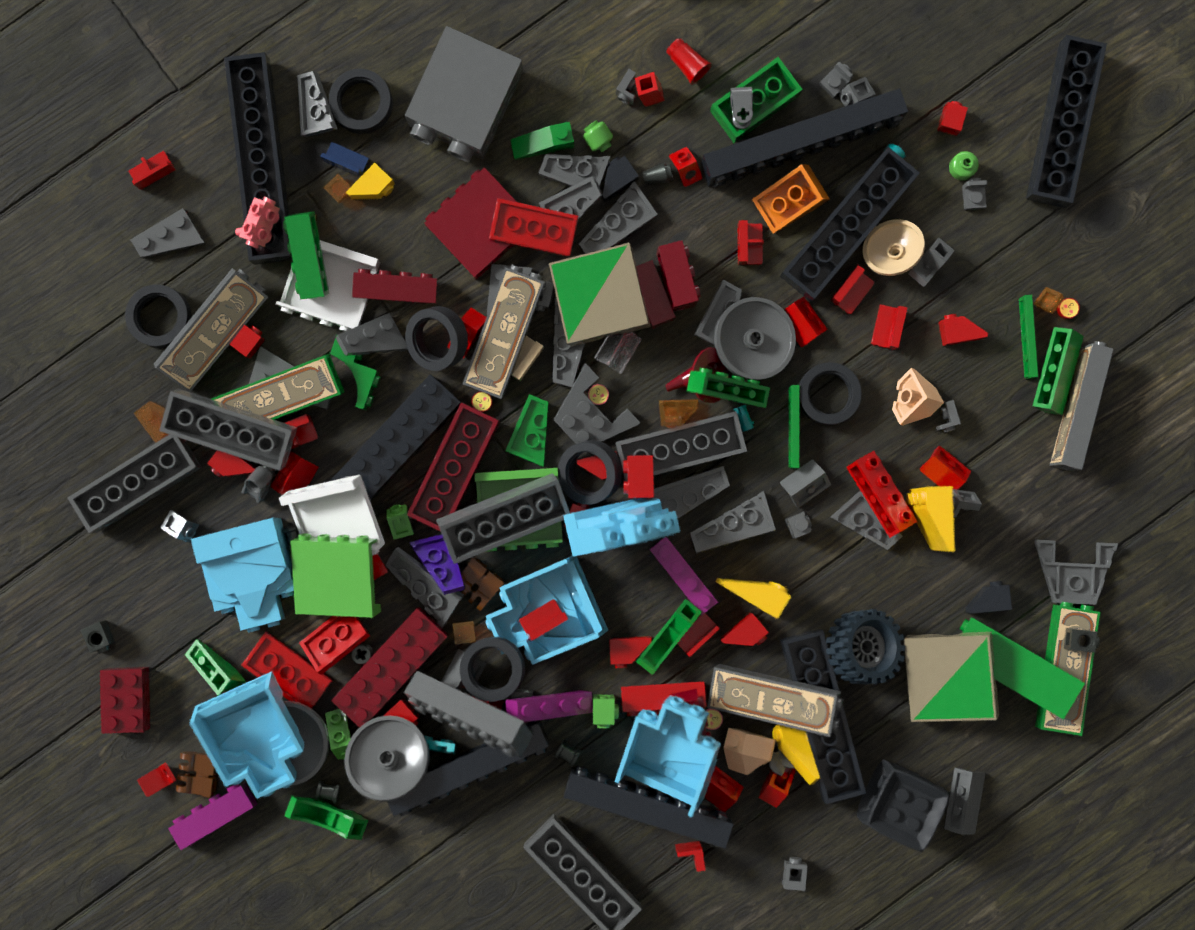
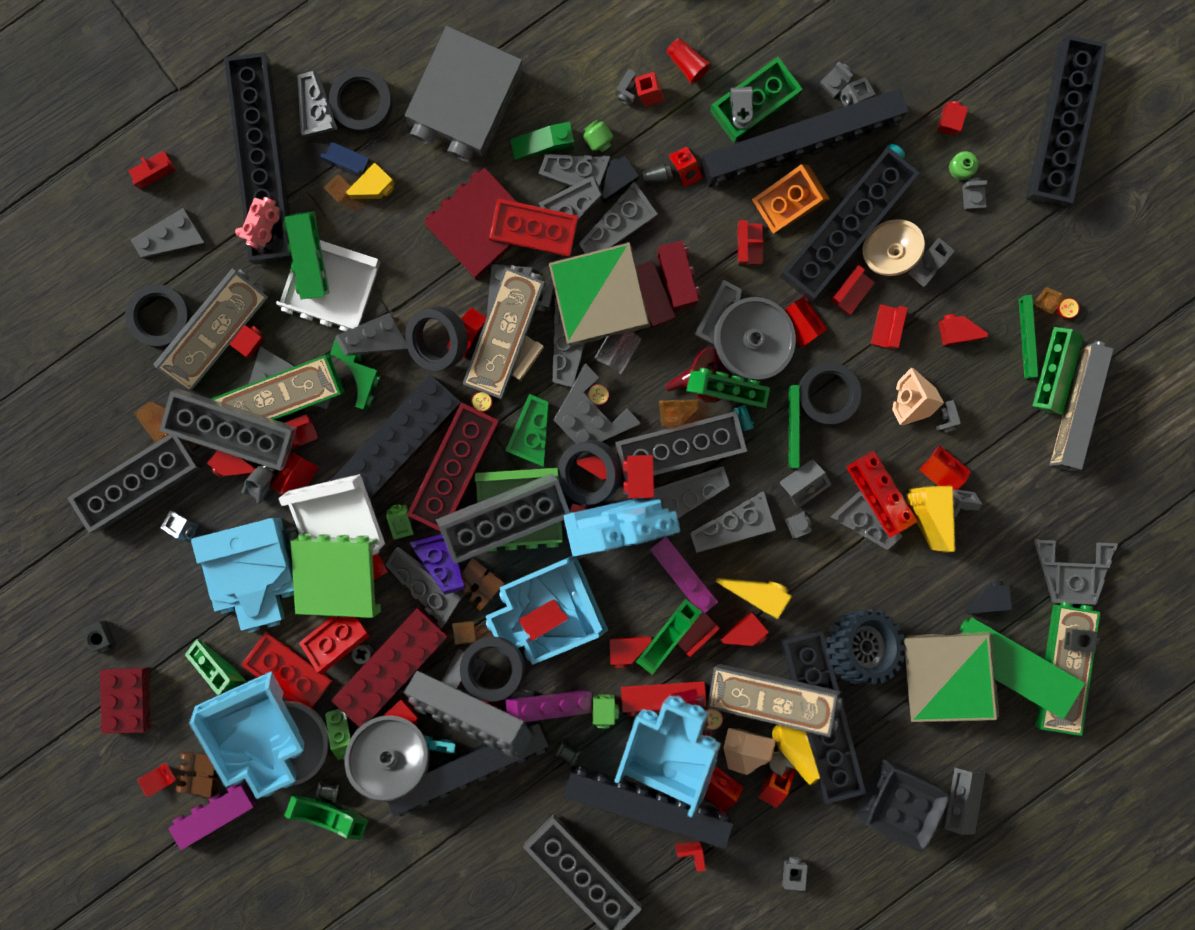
dark red brick [352,269,437,304] -> none

